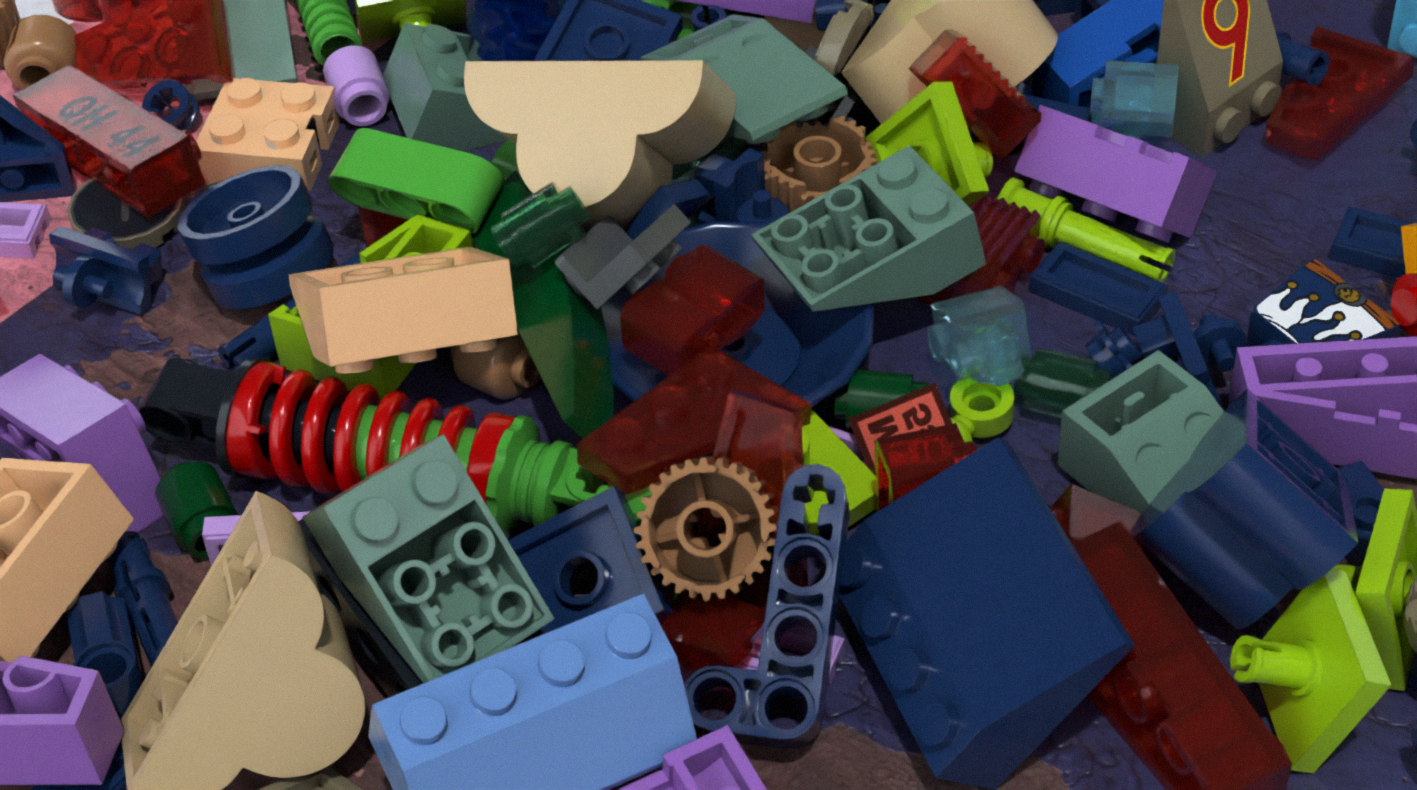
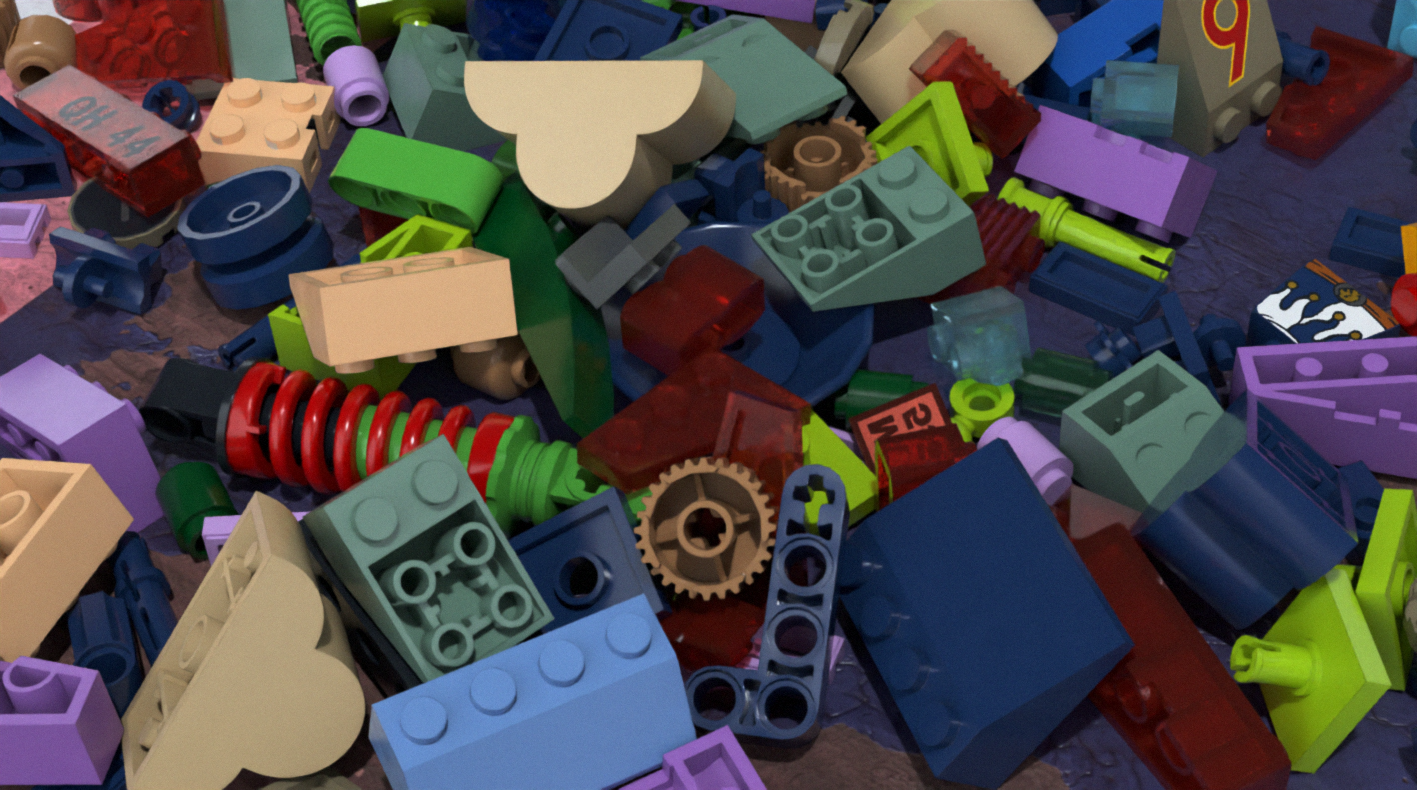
clear green brick [491,181,591,271] -> none
none -> lavender brick [977,417,1074,508]

